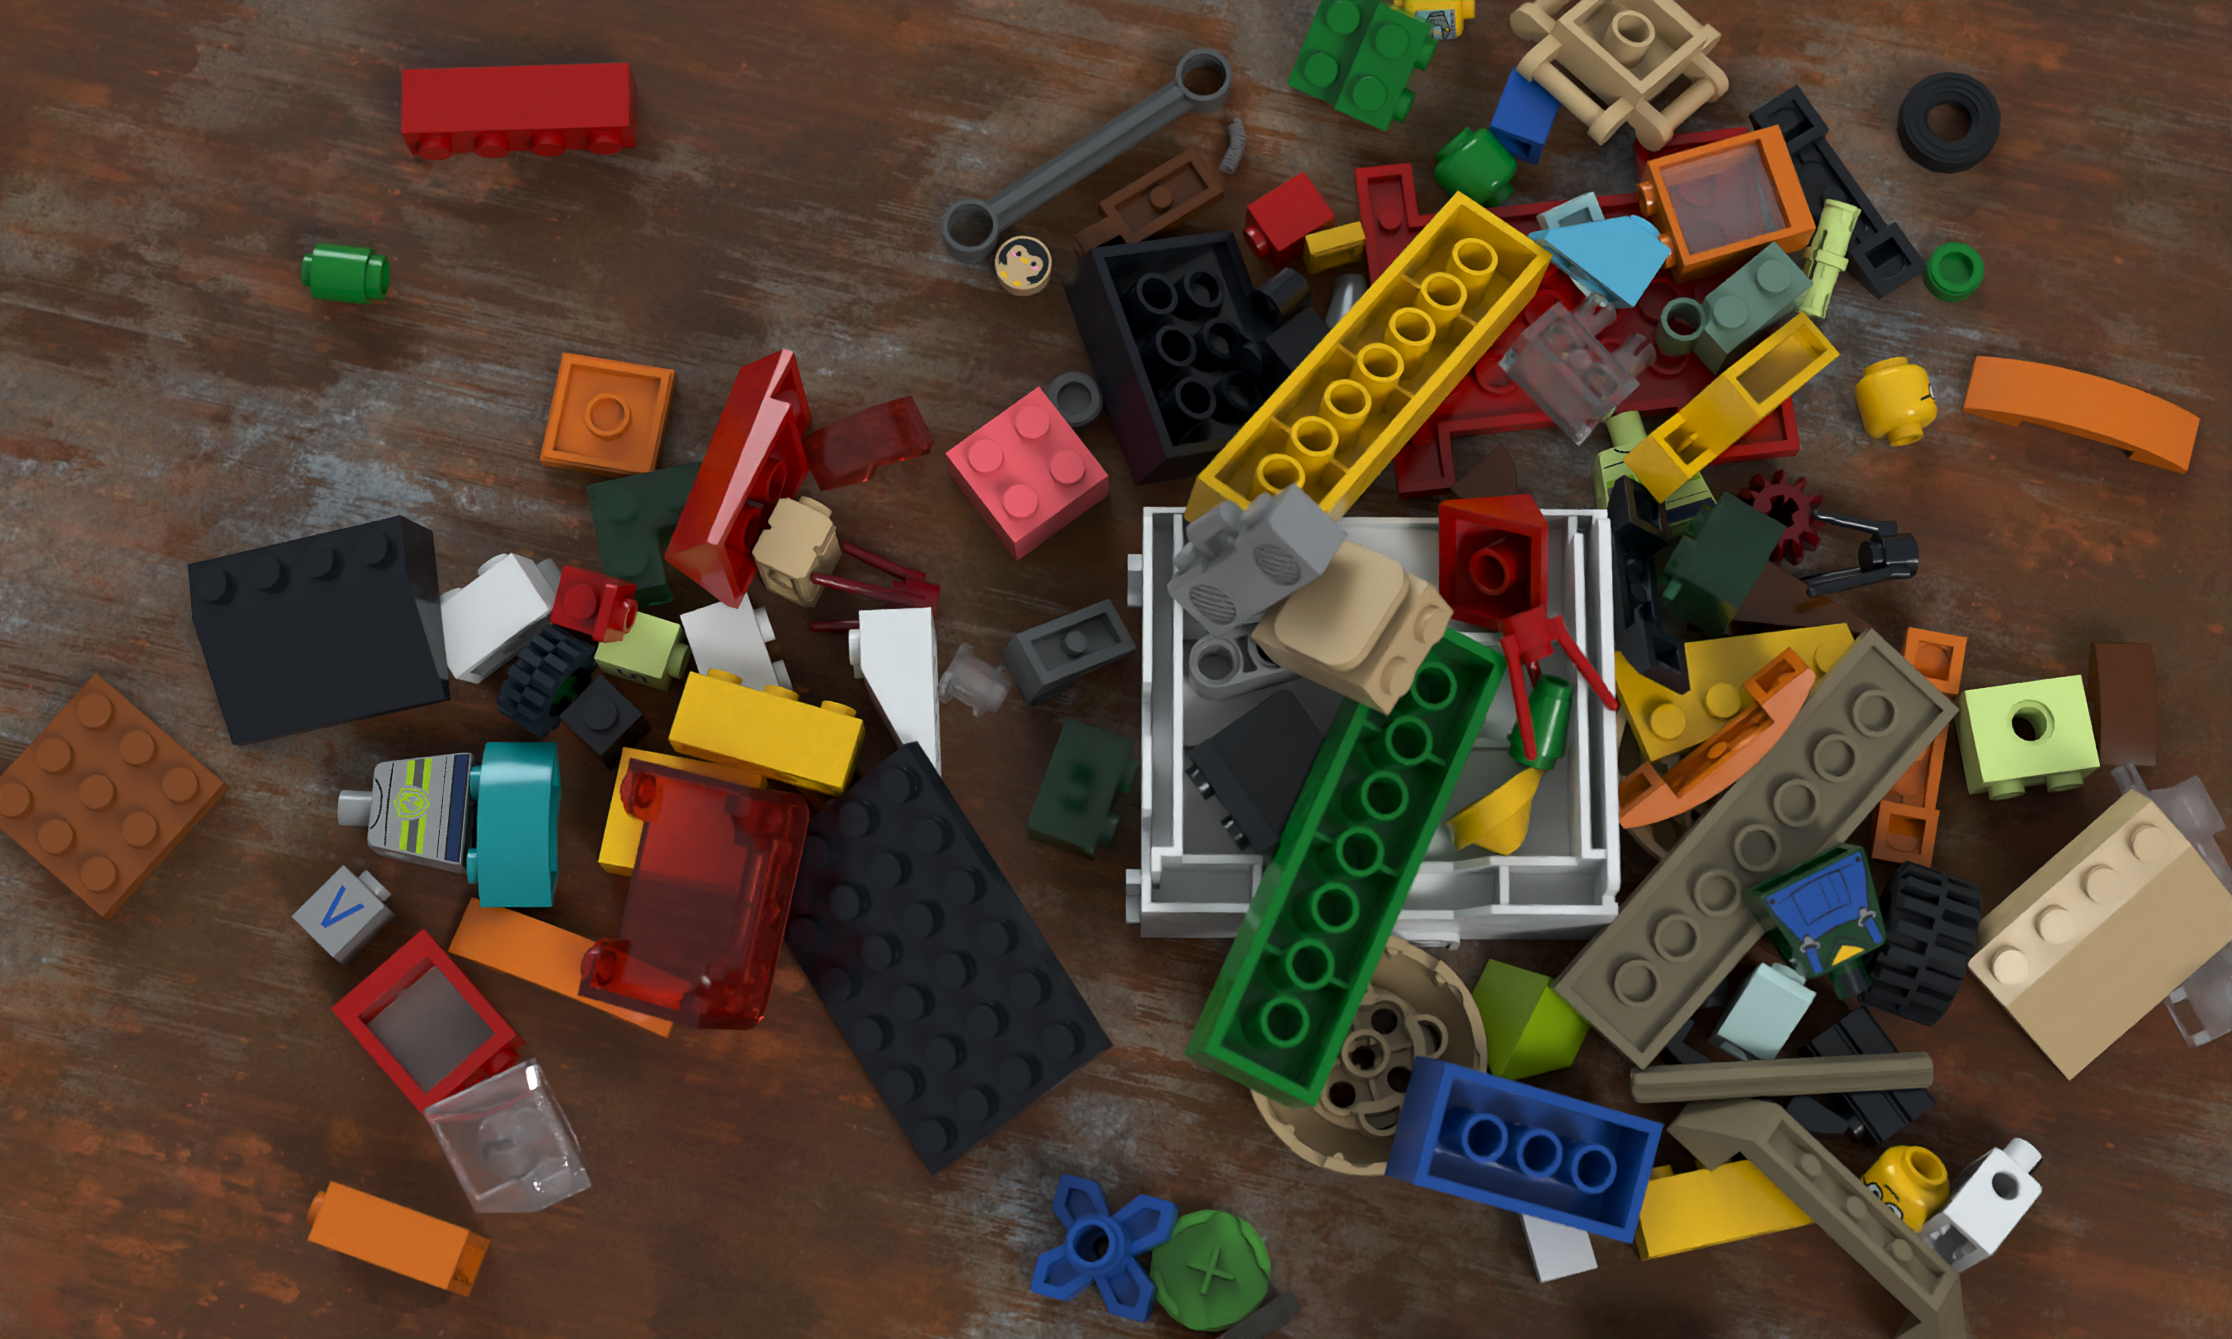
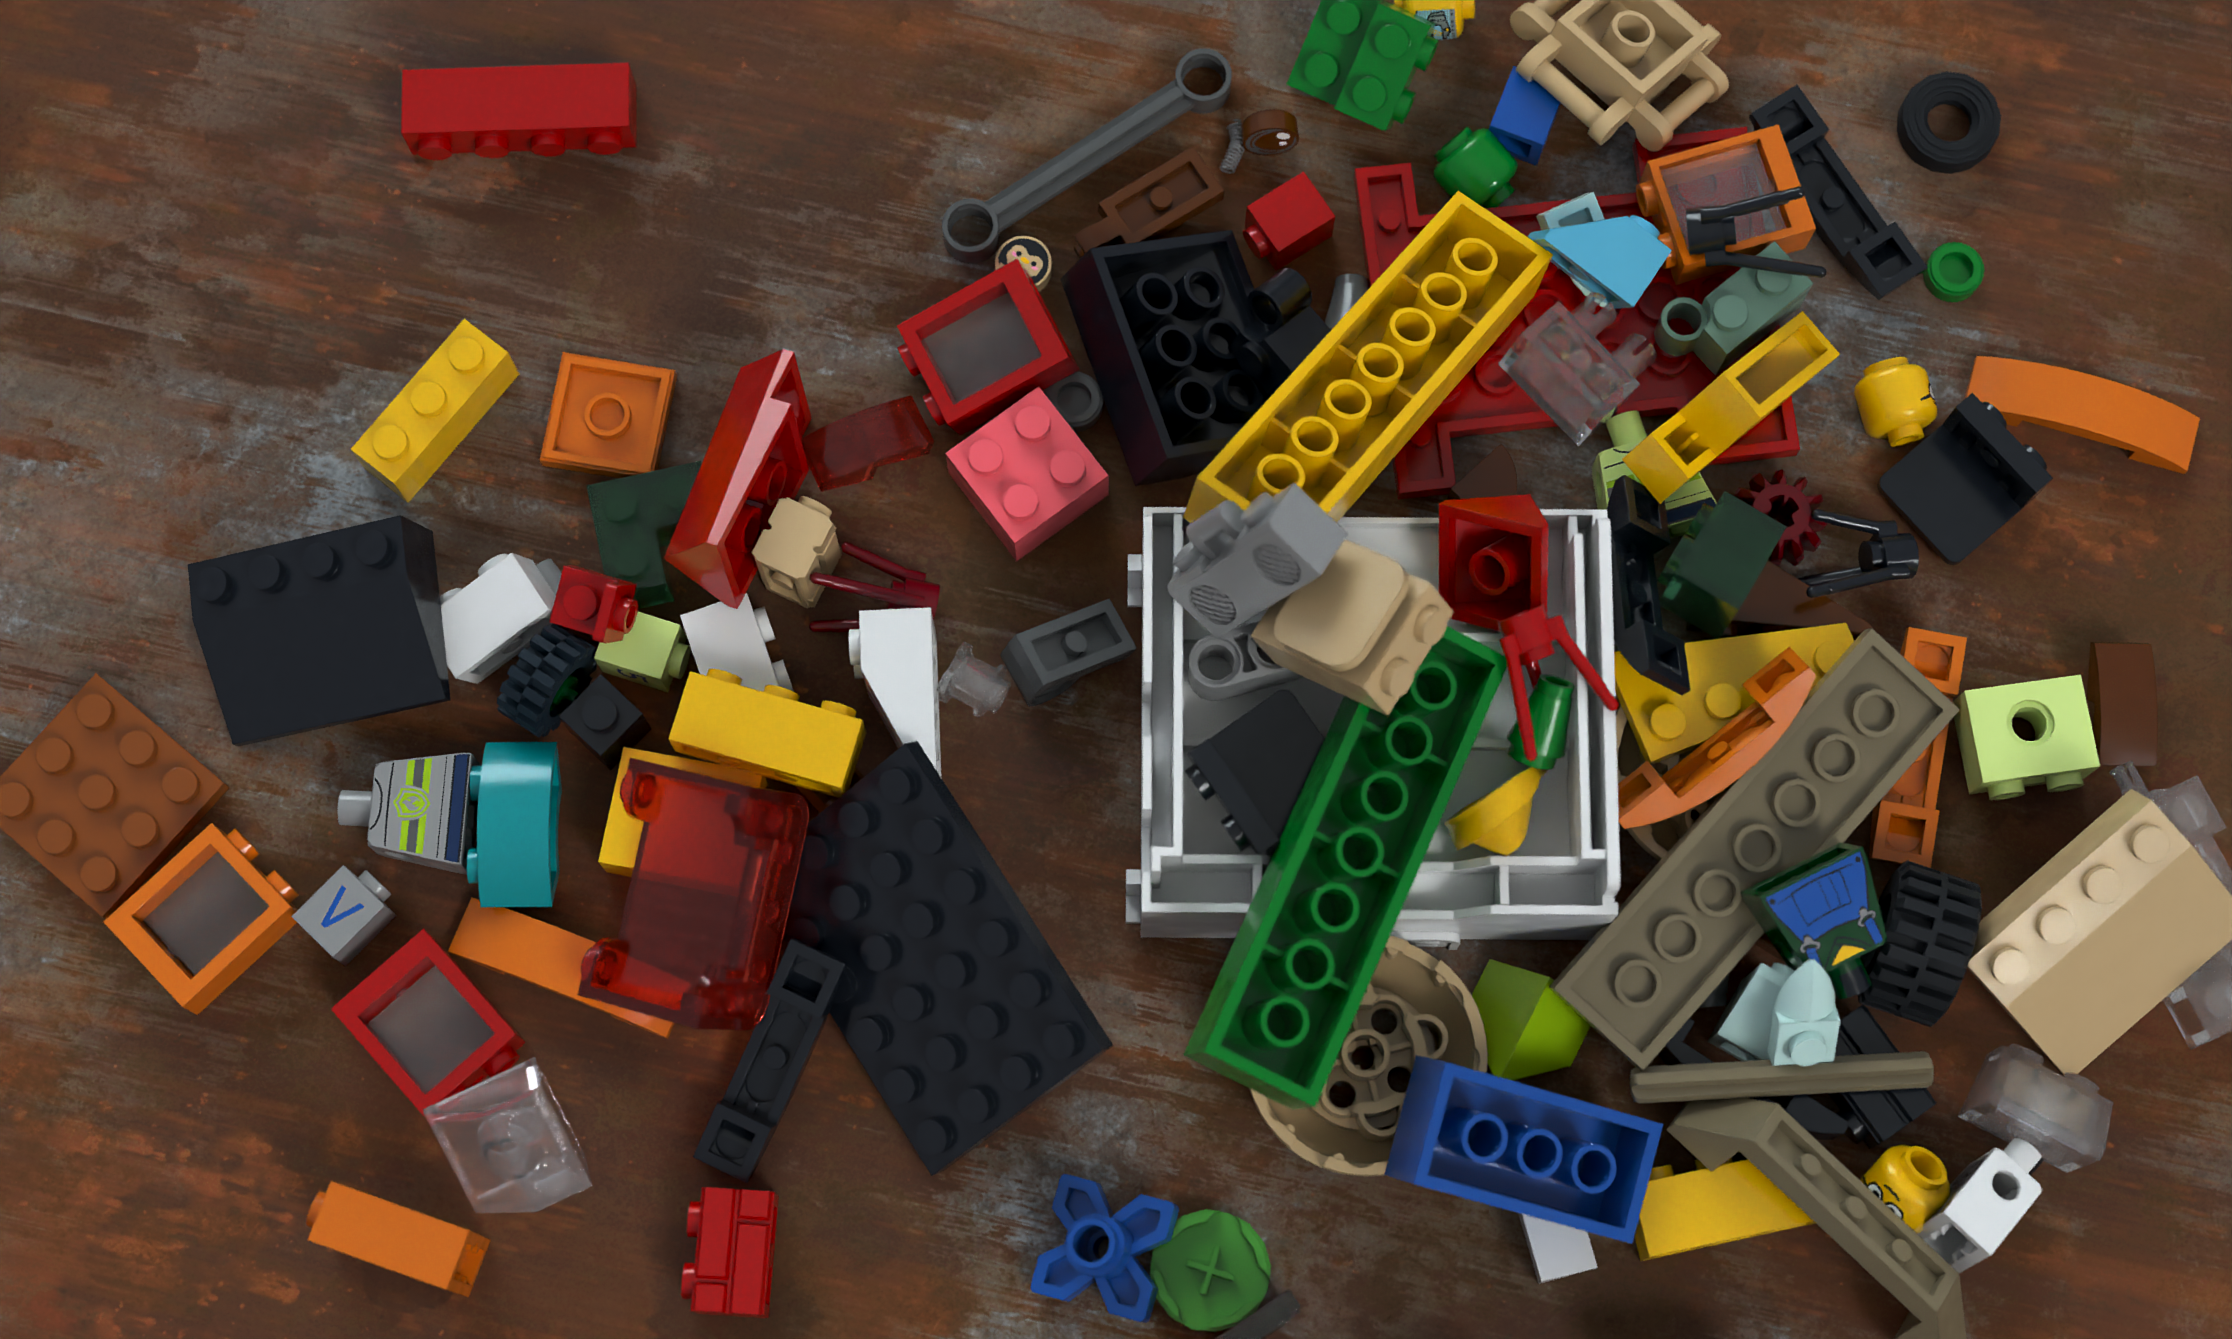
green brick [301,243,390,305] -> none
clear green brick [1026,717,1141,861] -> none
yellow tile [1302,221,1366,274] -> none
yellowish green pin [1795,199,1861,319] -> none
none -> orange window [103,823,299,1015]
none -> yellow brick [351,319,519,503]
none -> red brick [681,1187,779,1318]
none -> black slope [693,938,847,1183]
none -> red window [897,259,1080,436]
none -> reddish brown tile [1241,109,1299,155]
none -> black plant [1686,187,1827,278]
none -> light aqua plate [1767,959,1840,1066]
none -> black bracket [1877,393,2053,565]
none -> clear slope [1958,1044,2113,1173]

